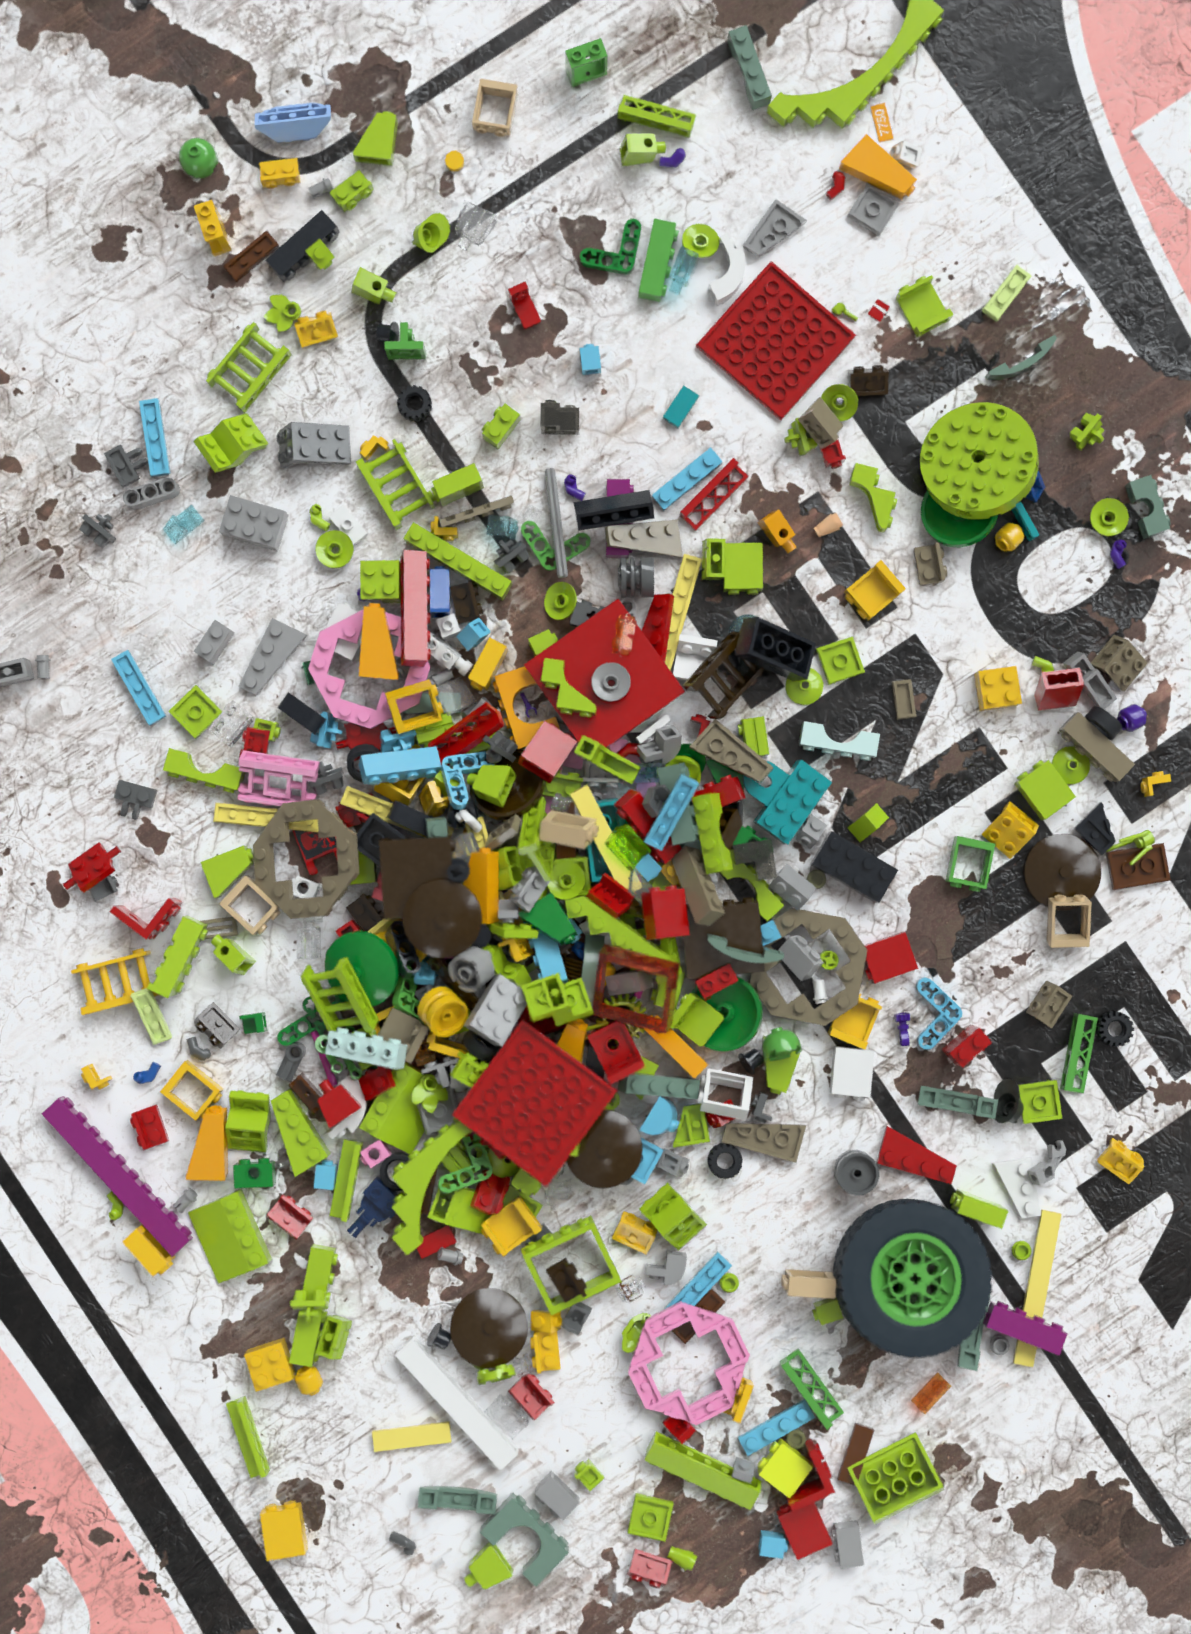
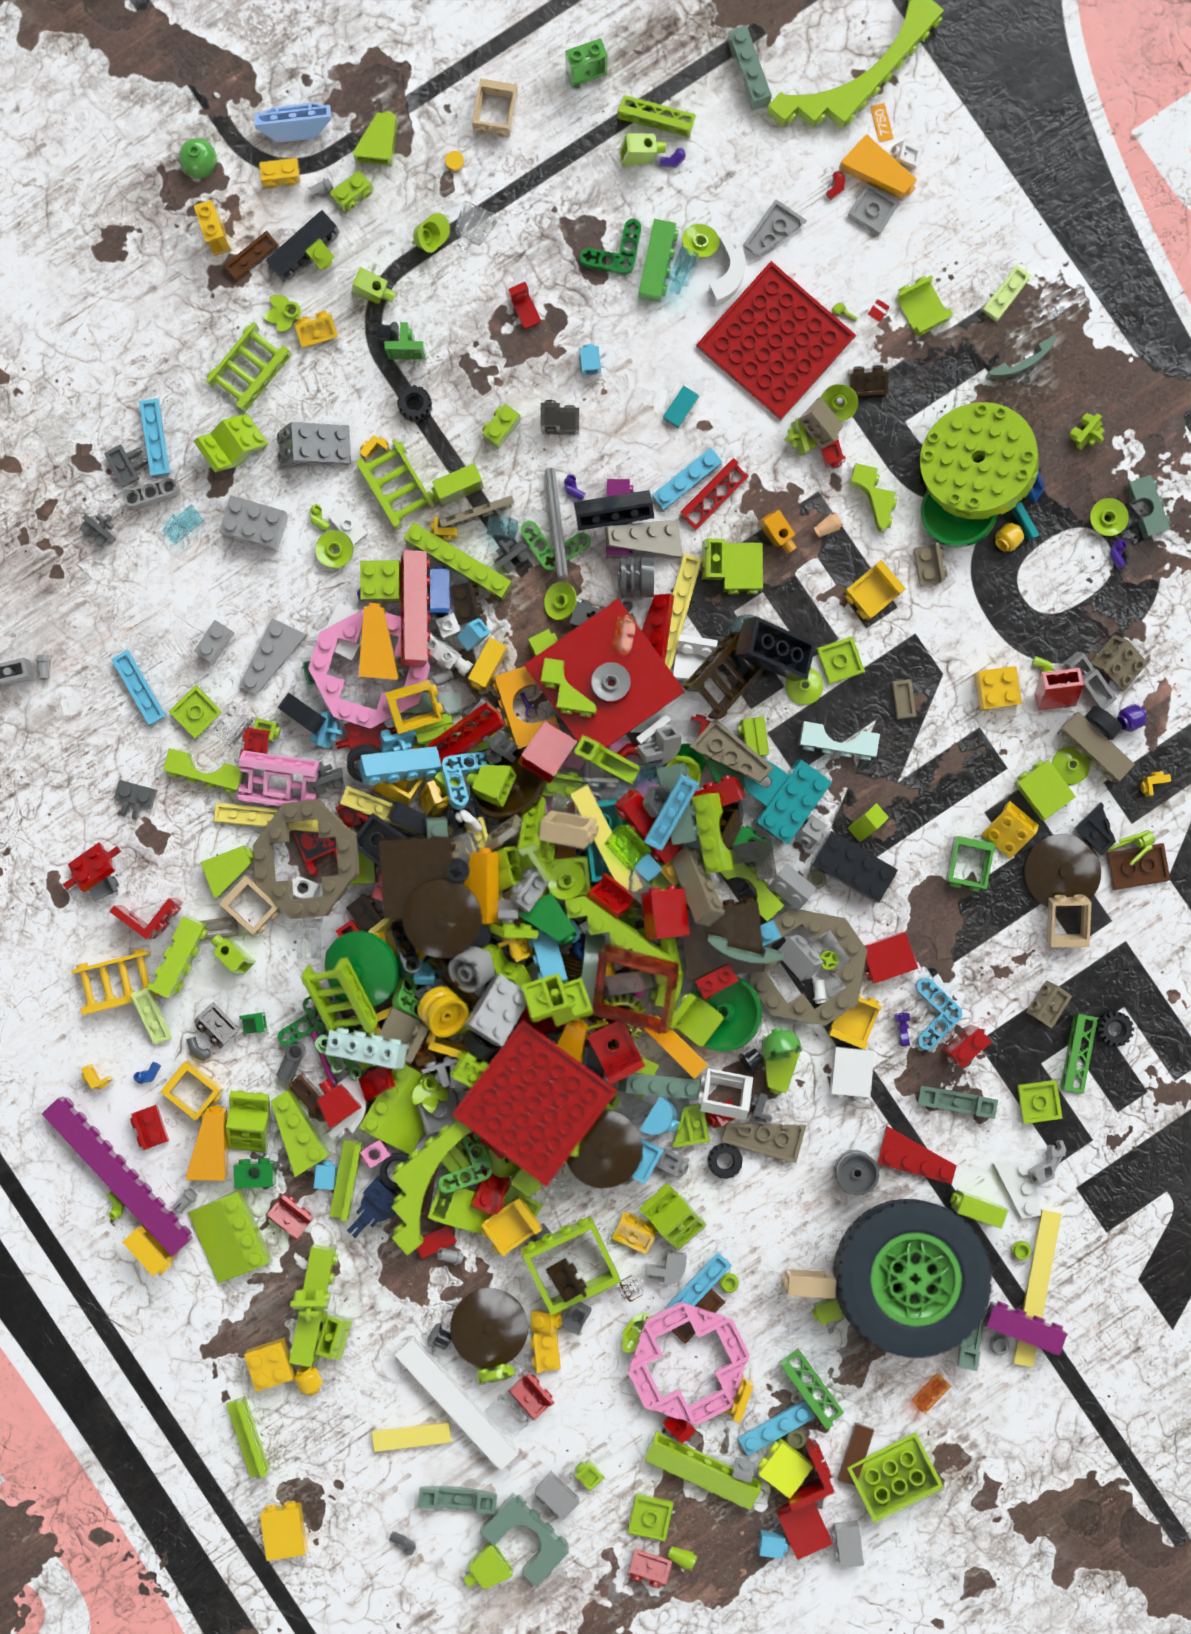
pearl dark grey piece [994,1079,1024,1123] -> none
yellow bracket [1097,1138,1144,1184] -> none

